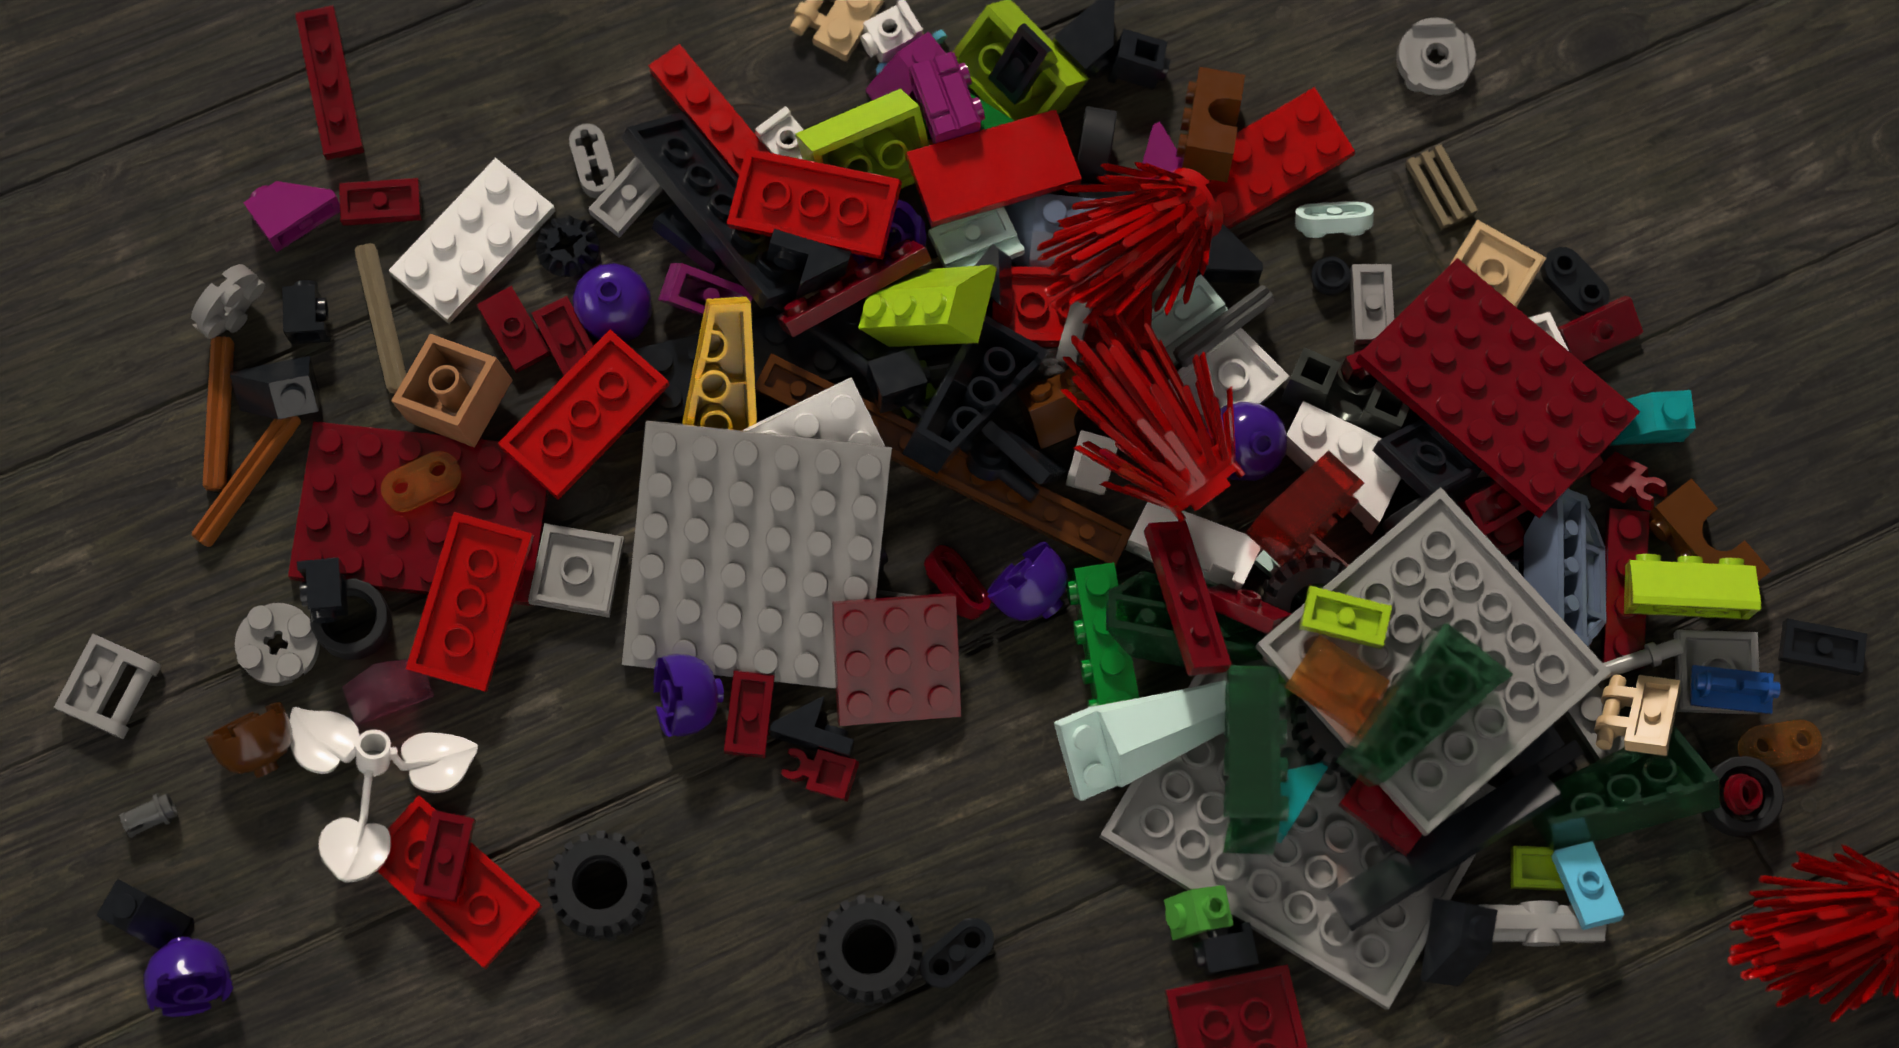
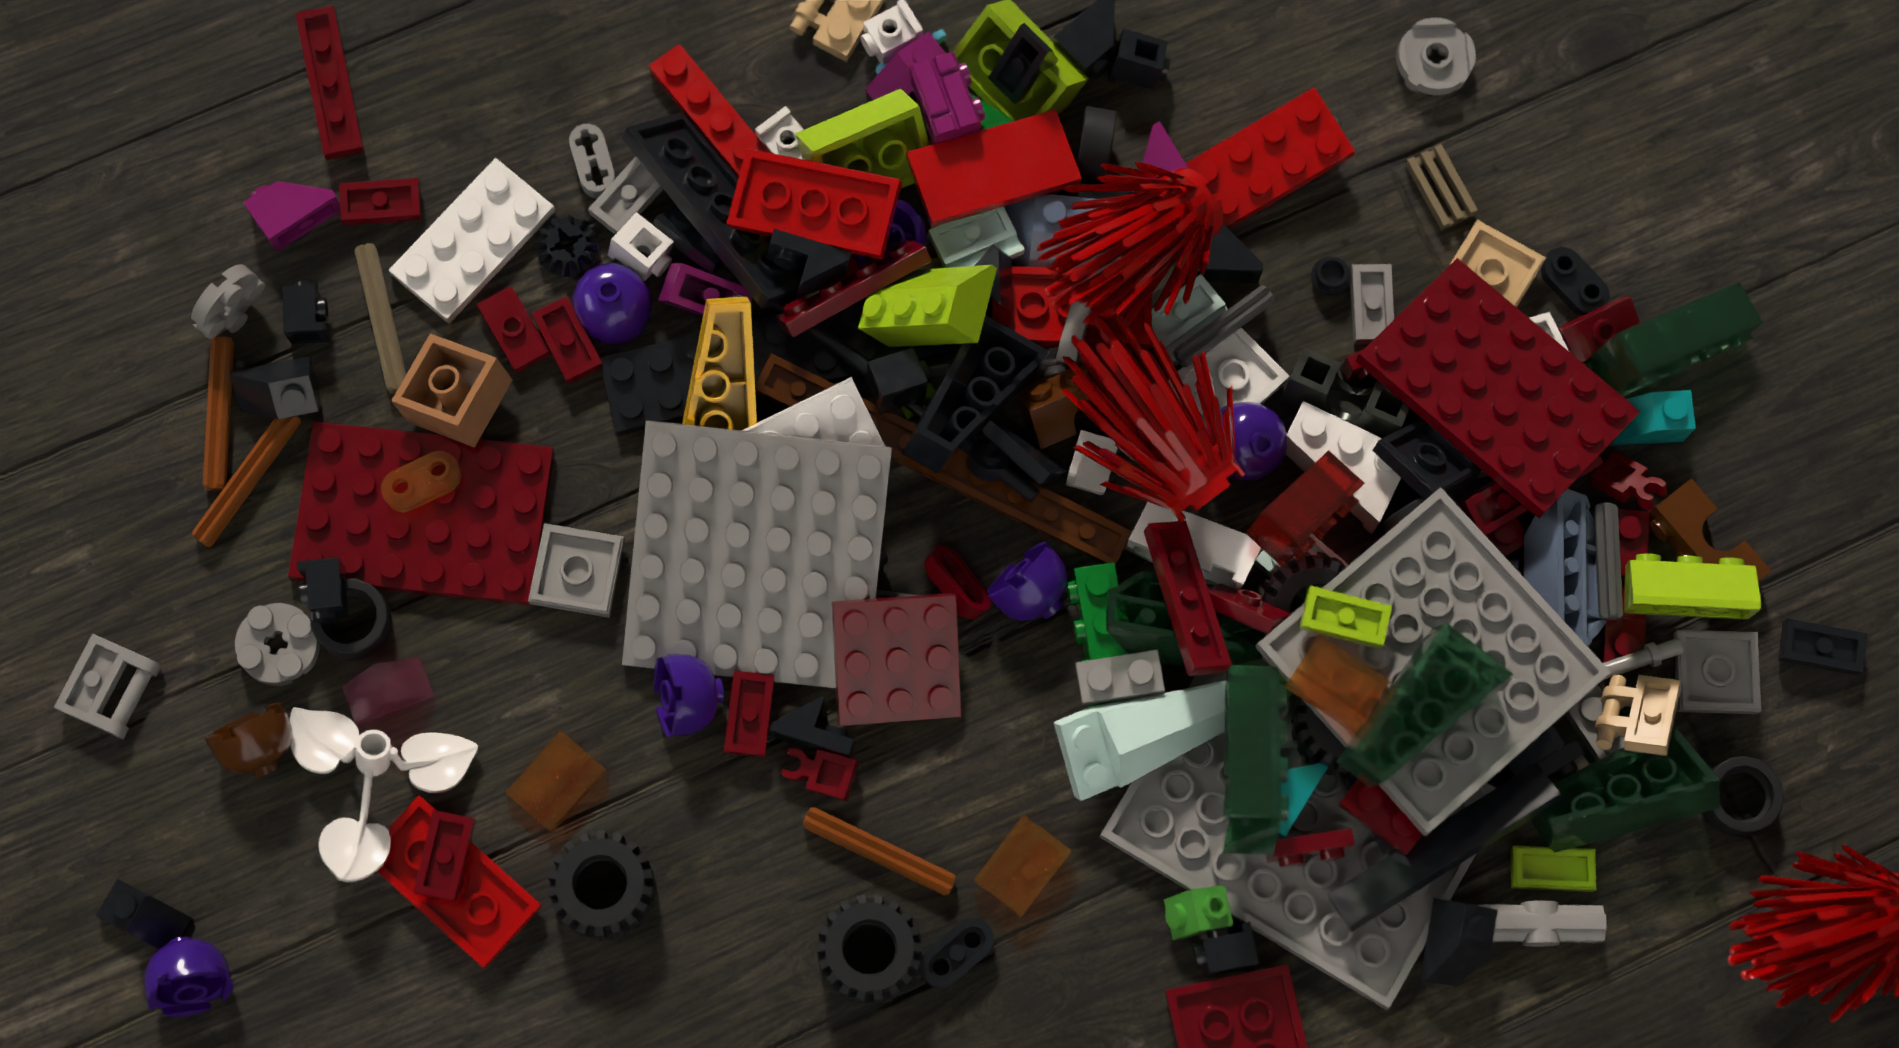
dark grey pin [120,793,178,838] -> none
red plate [406,512,534,692] -> none
red plate [498,329,670,500] -> none
reddish brown arch [1176,67,1245,182] -> none
light aqua plate [1295,201,1374,238] -> none
medium azure plate [1551,841,1624,930] -> none
blue hinge [1690,665,1780,714] -> none
dark red plate [1724,774,1763,815] -> none
clear orange plate [1738,719,1822,767] -> none
none -> clear orange plate [505,731,607,833]
none -> white brick [607,212,673,281]
none -> dark orange axle [803,807,956,896]
none -> clear orange plate [973,815,1072,918]
none -> light grey plate [1076,650,1165,706]
none -> dark red plate [1264,828,1355,868]
none -> clear green wedge [1583,282,1763,396]
none -> dark grey axle [1594,503,1623,621]

